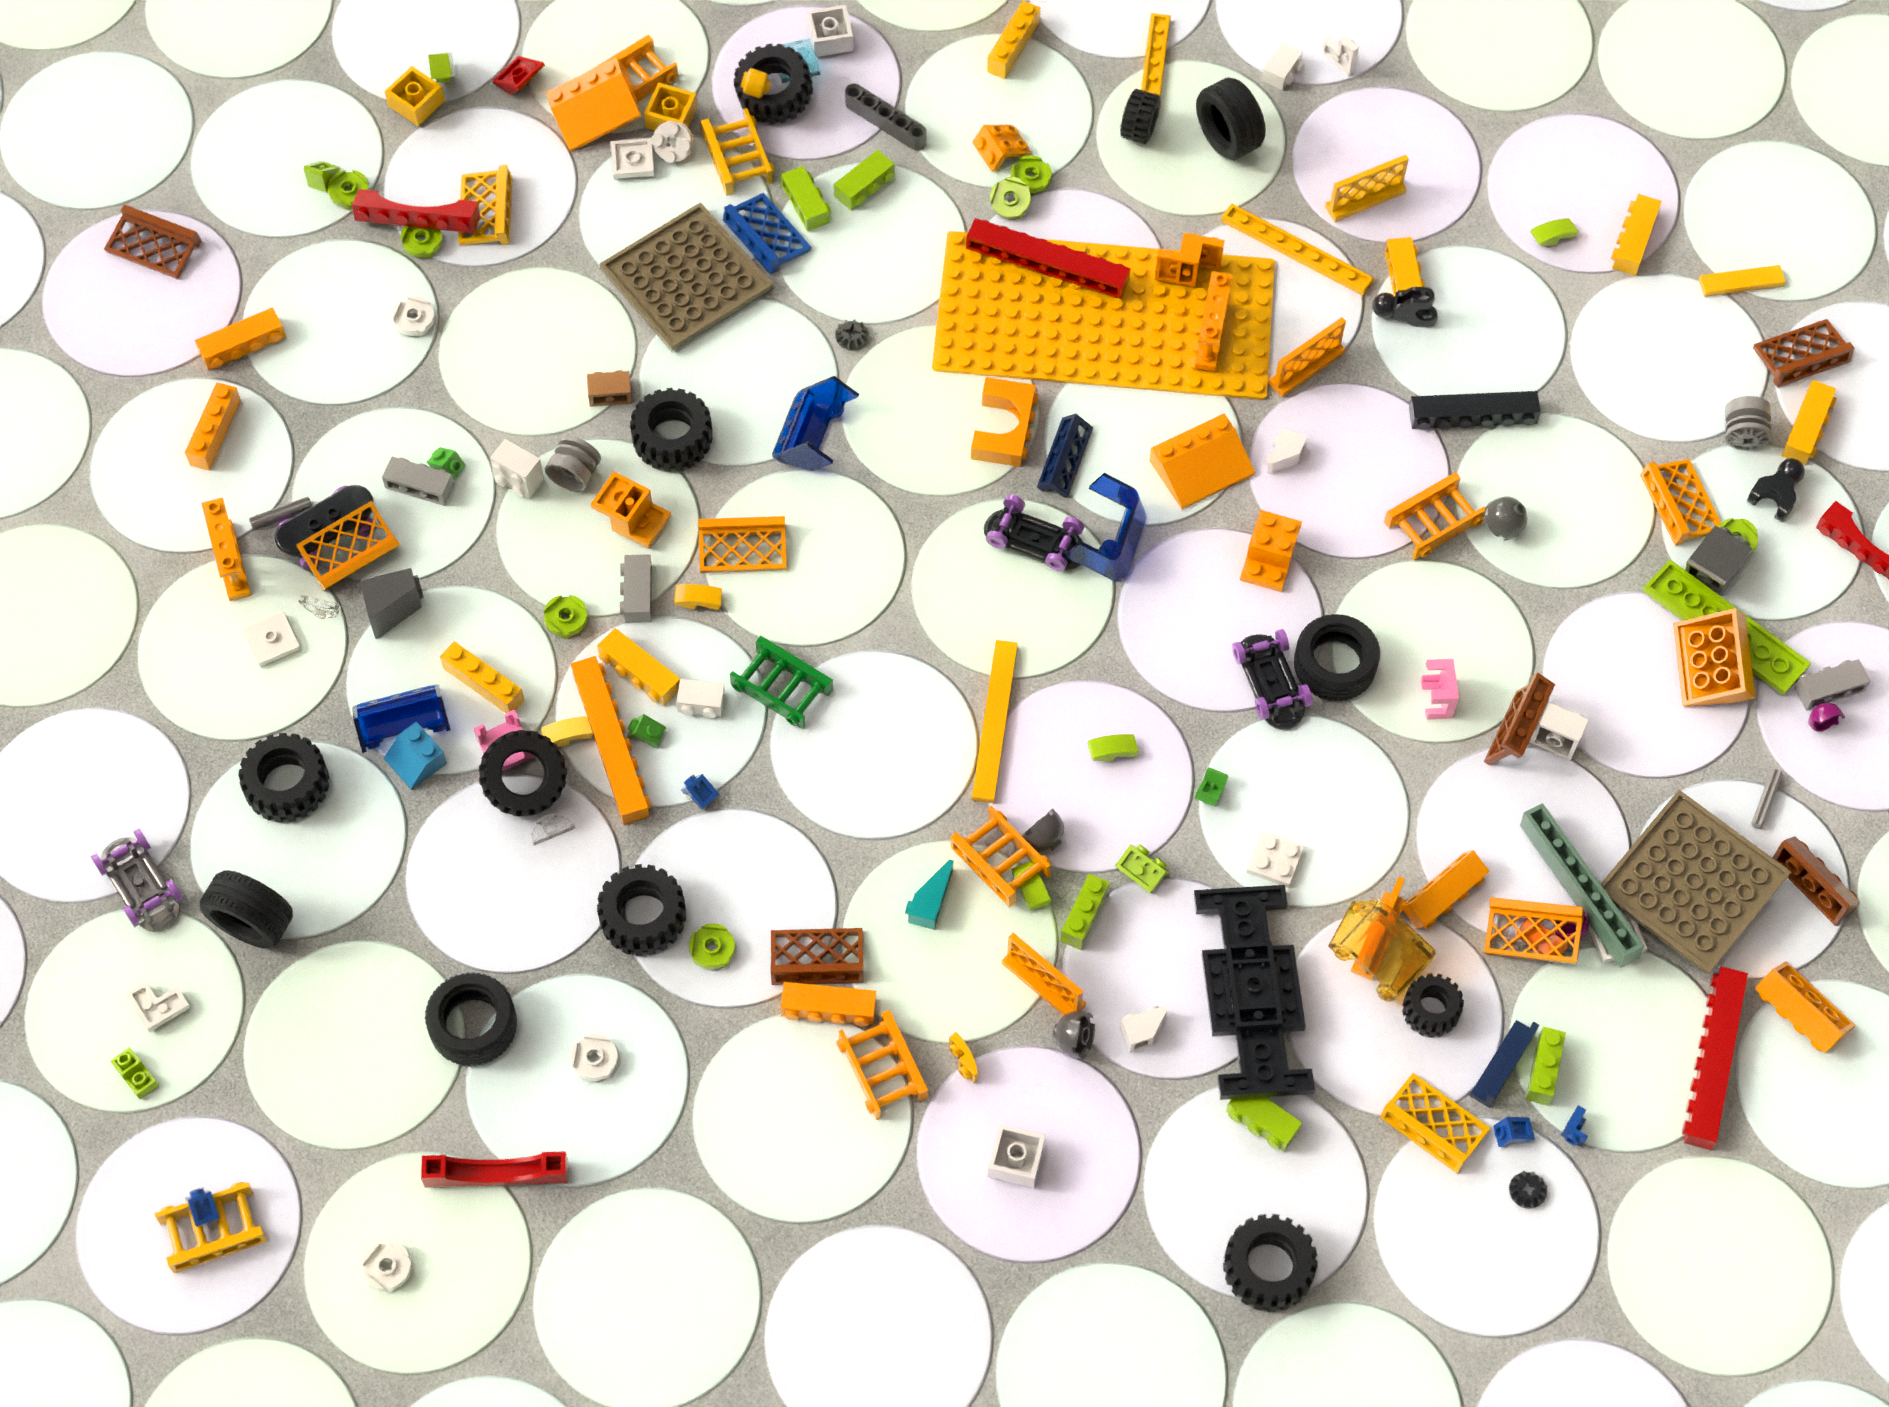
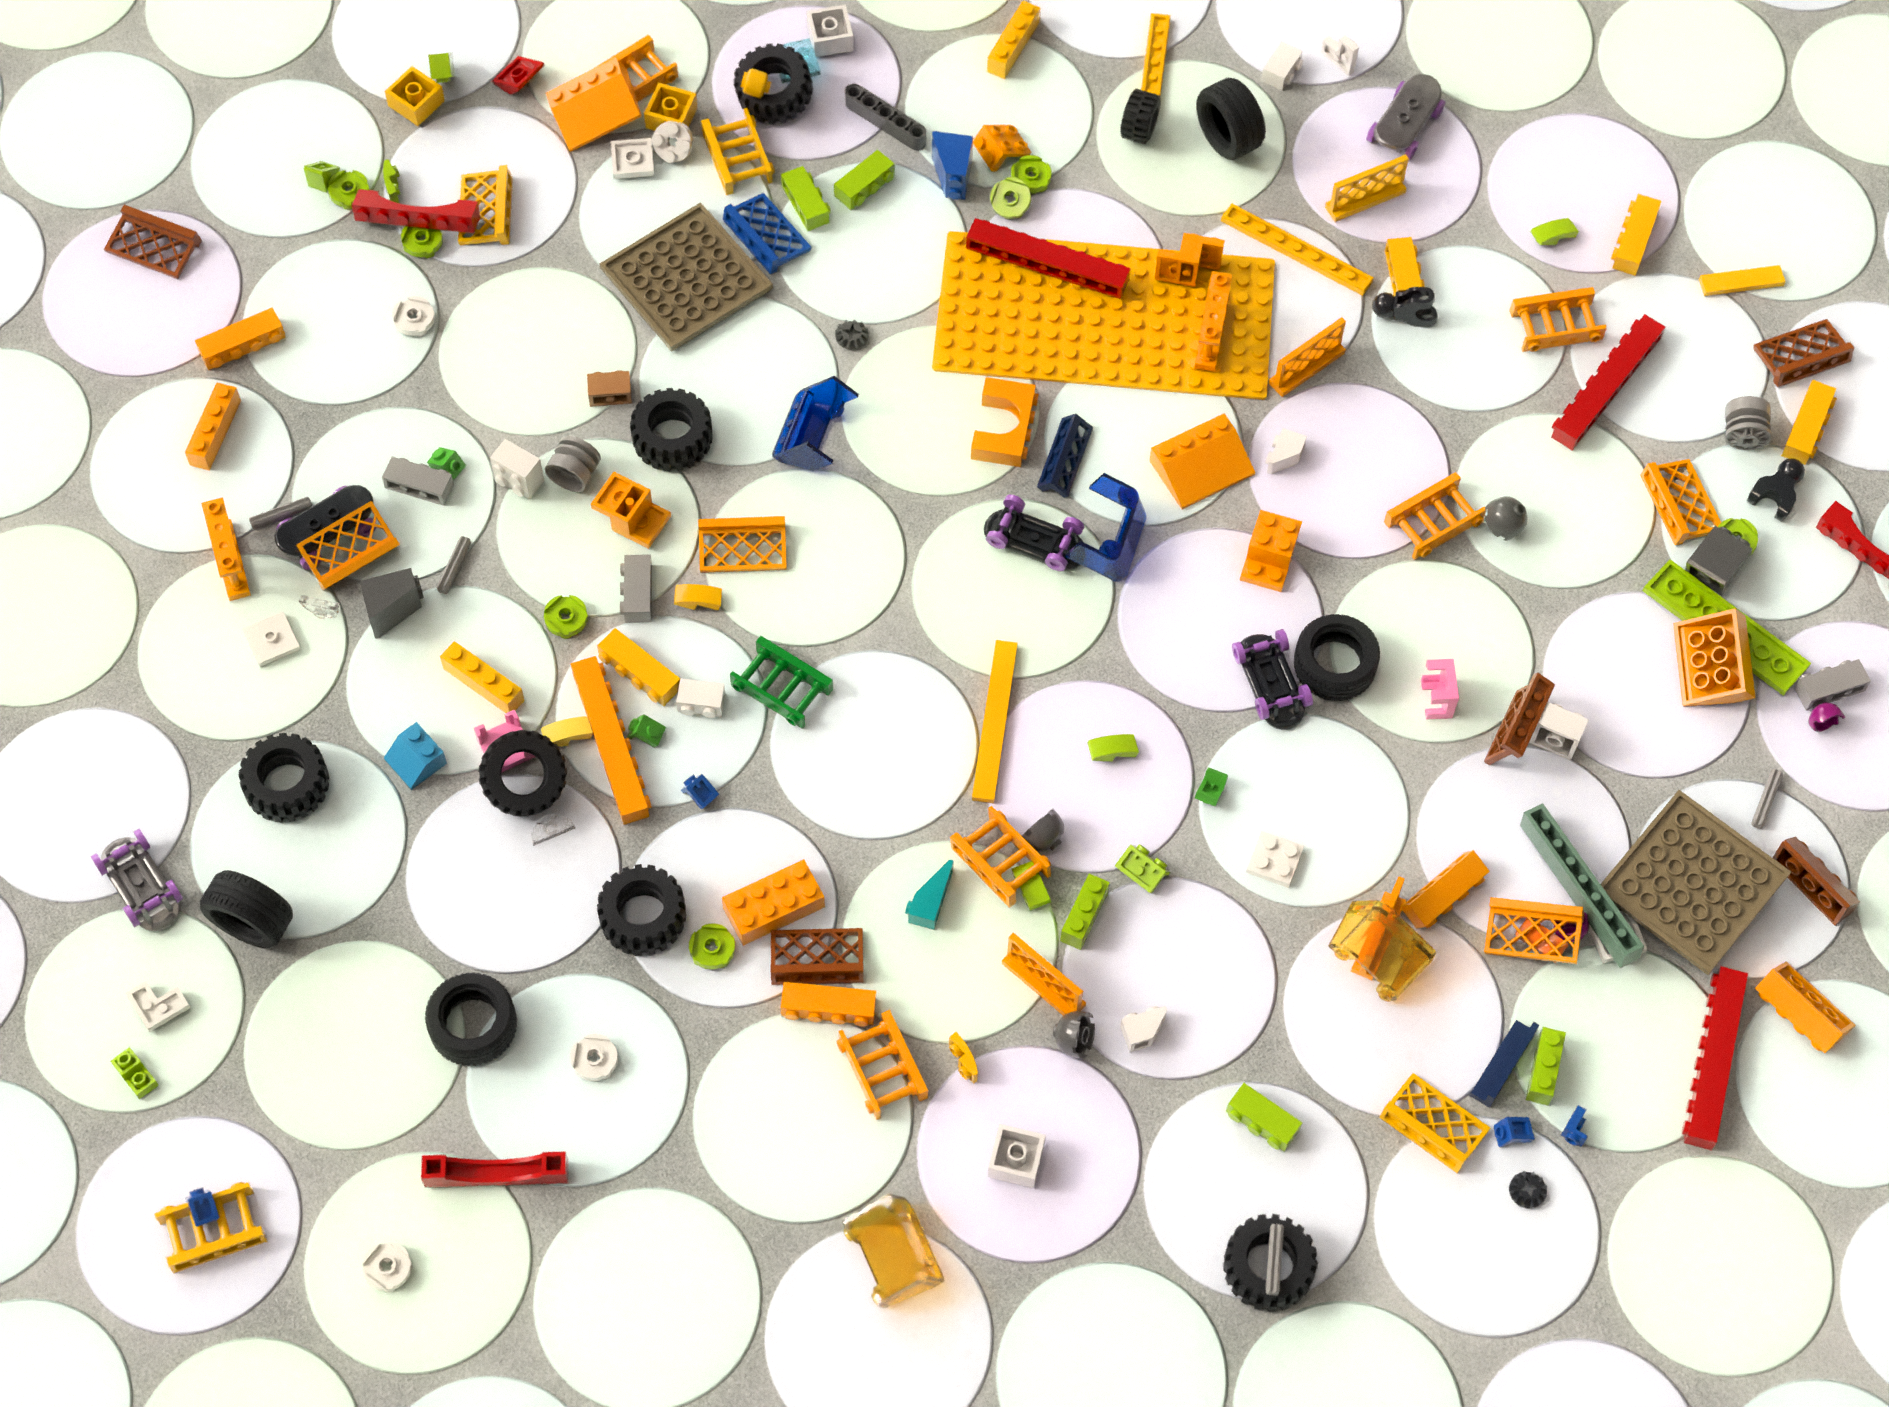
clear blue windscreen [352,684,451,753] -> none
black piece [1194,885,1315,1100] -> none
black tyre [1402,973,1464,1038] -> none
black brick [1409,391,1541,430] -> none
none -> lime slope [383,159,400,203]
none -> light grey axle [437,536,471,594]
none -> light orange brick [722,859,825,946]
none -> clear yellow windscreen [842,1193,944,1308]
none -> blue slope [932,131,973,200]
none -> light grey axle [1266,1224,1284,1296]
none -> flat silver piece [1366,74,1446,161]
none -> light orange fence [1509,287,1607,352]
none -> red brick [1551,314,1666,451]

